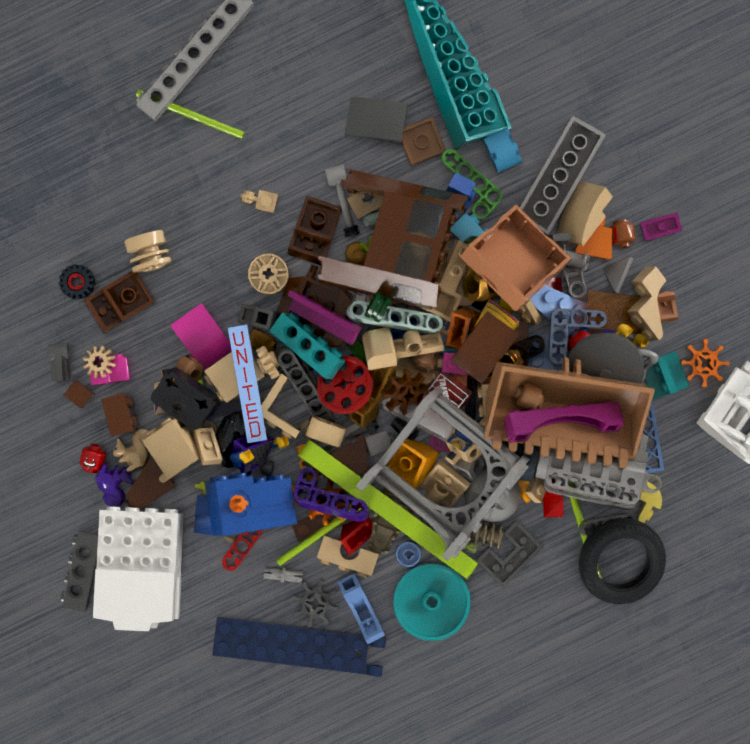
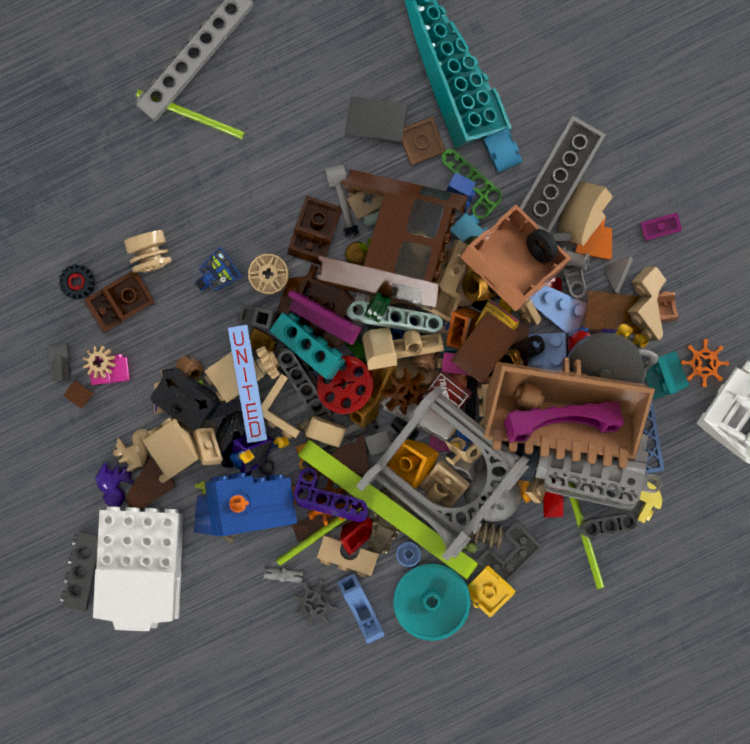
red head [79,443,106,473] -> none
reddish brown brick [101,393,140,437] -> none
dark pink slope [170,303,232,372] -> none
dark blue hinge [212,617,386,677] -> none
red beam [222,530,262,571] -> none
tan plate [240,190,278,213] -> none
sand blue beam [548,308,607,364] -> none
black tyre [579,519,666,604] -> none
dark orange head [610,219,636,249] -> none
none -> torso [195,247,243,291]
none -> yellow plate [467,565,516,618]
none -> black tyre [526,229,559,263]

